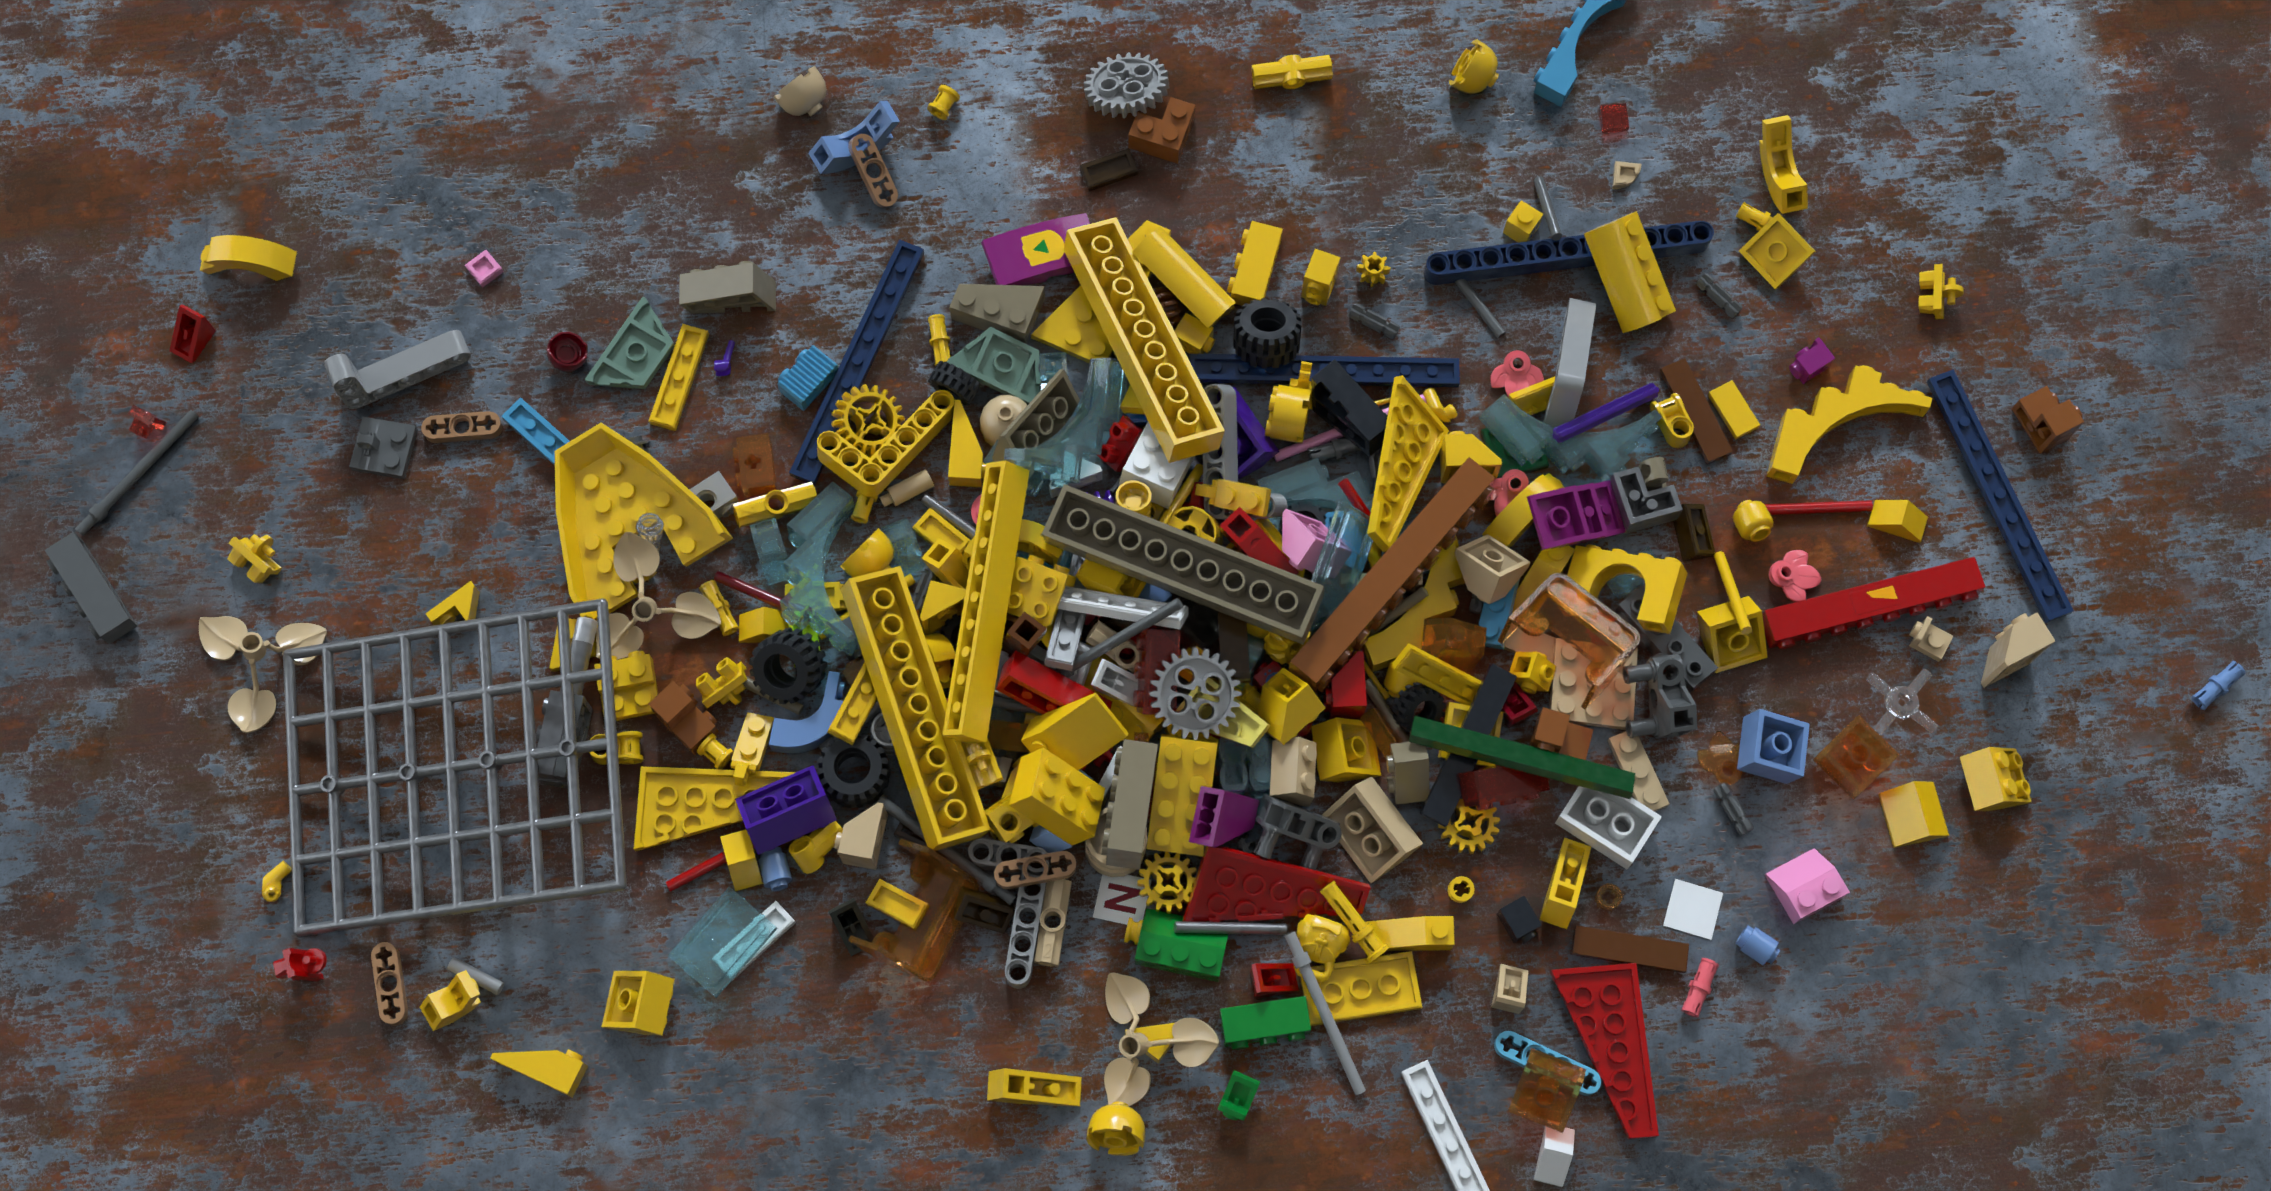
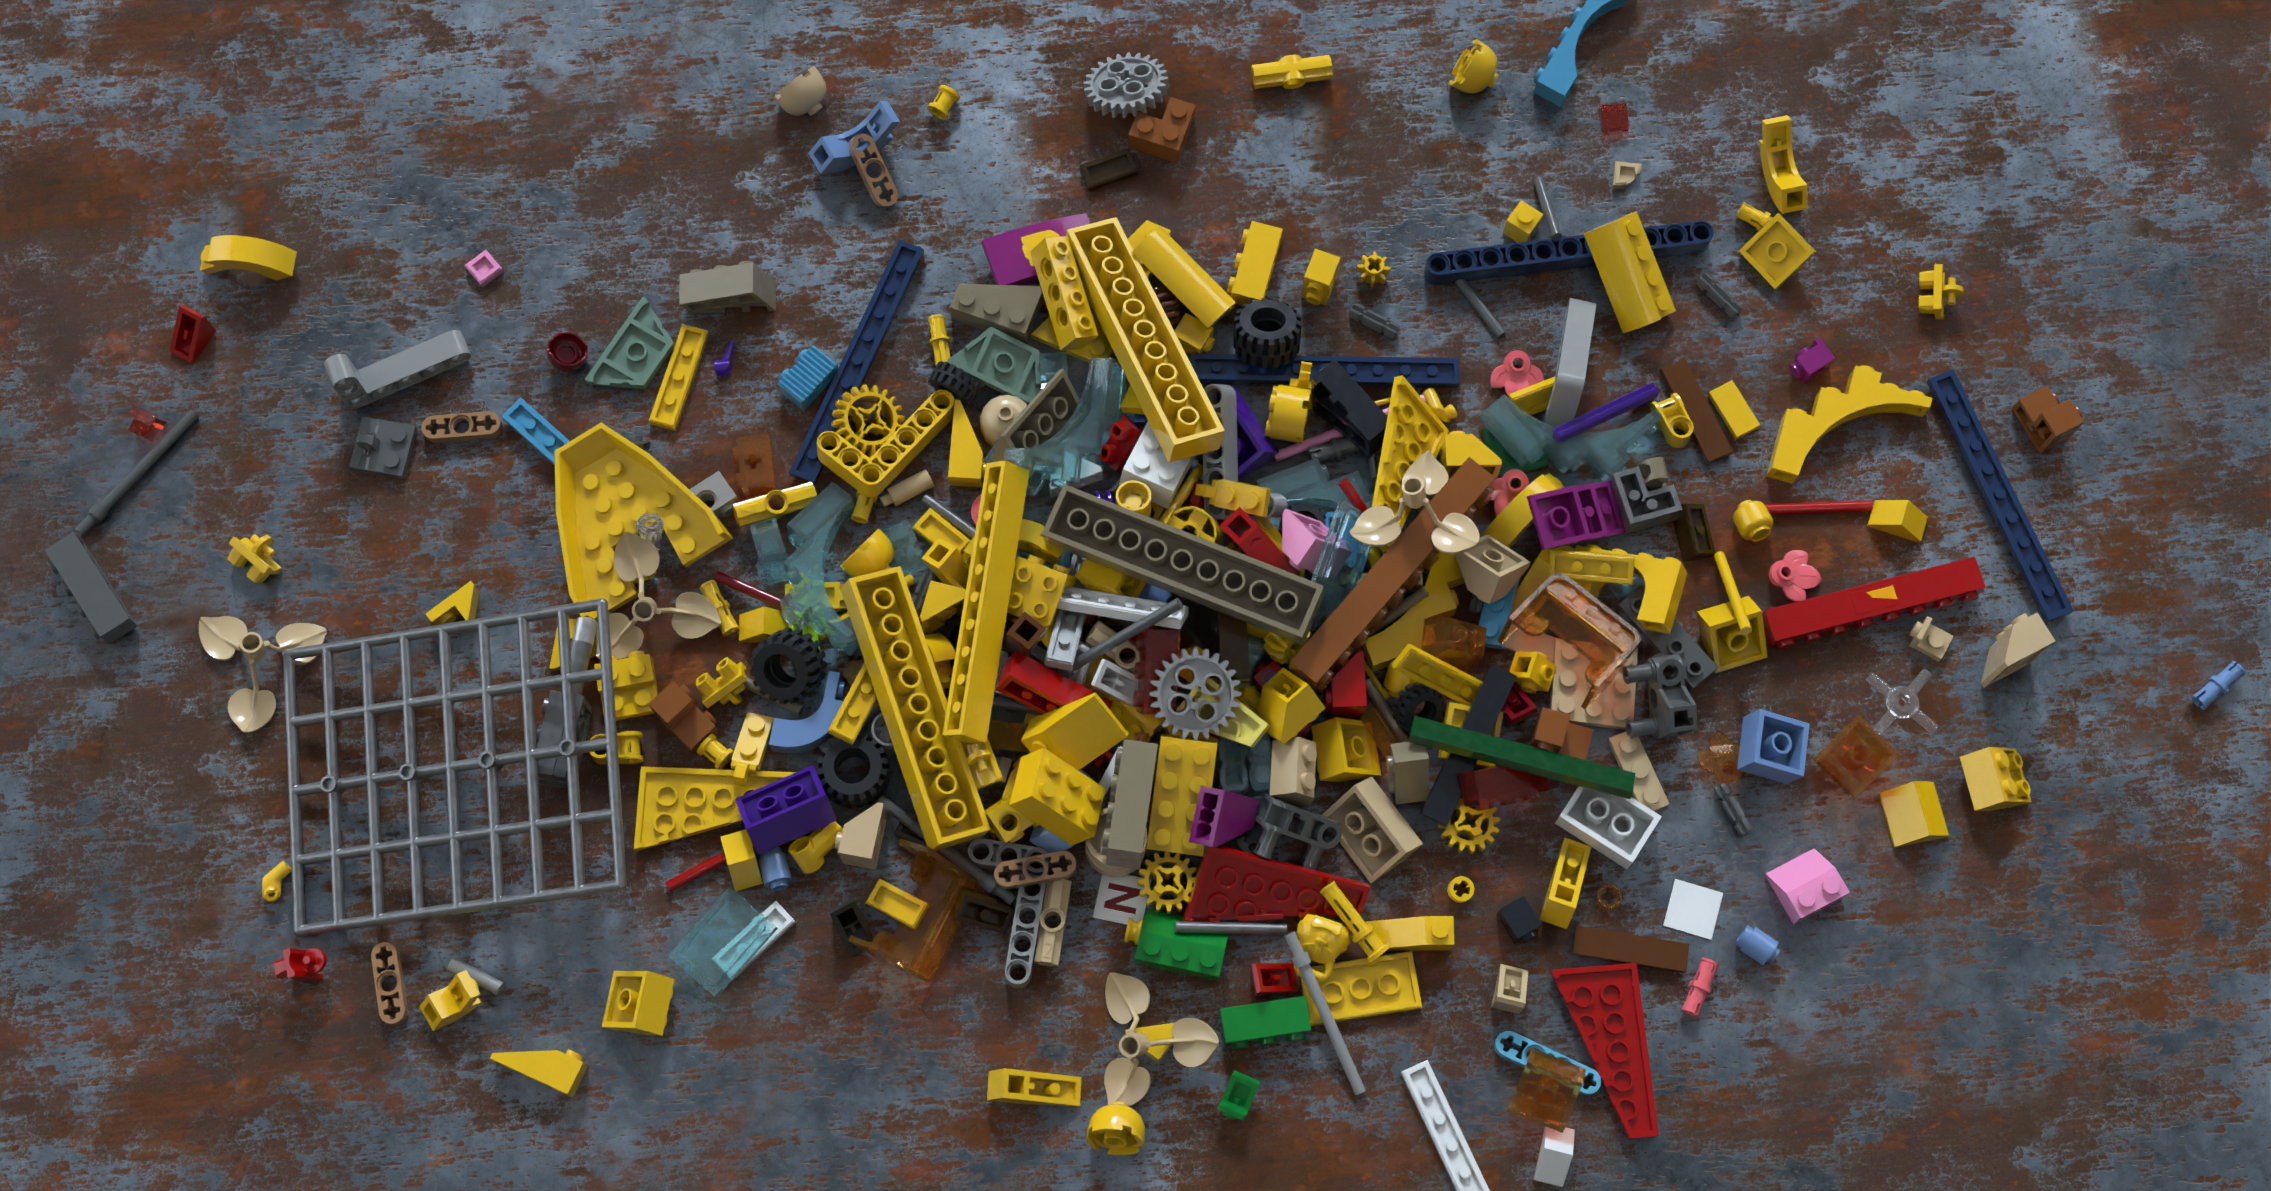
none -> yellow brick [1030,236,1098,351]
none -> tan plant [1349,450,1480,554]
none -> yellow tile [1548,549,1635,585]

